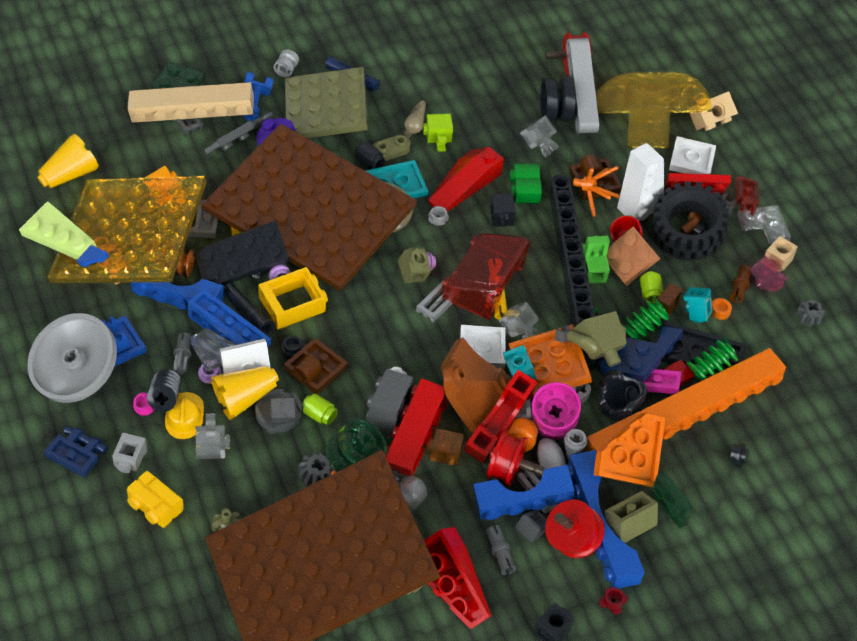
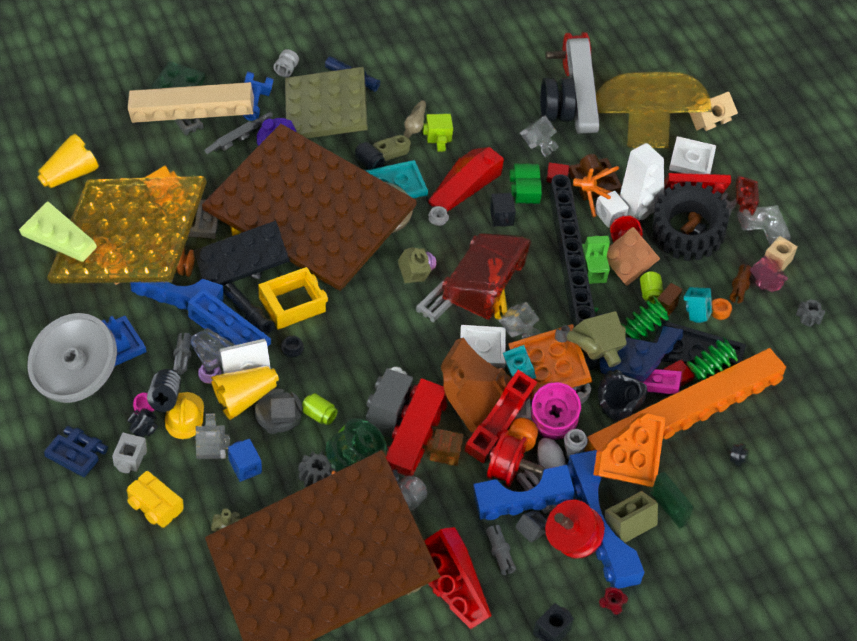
blue tile [76,245,109,267] -> none
lavender plate [269,265,291,280] -> none
reddish brown plate [284,338,348,394] -> none
none -> black gear [127,408,159,438]
none -> blue brick [228,439,262,482]
none -> red tile [546,162,569,183]
none -> white brick [595,191,629,228]

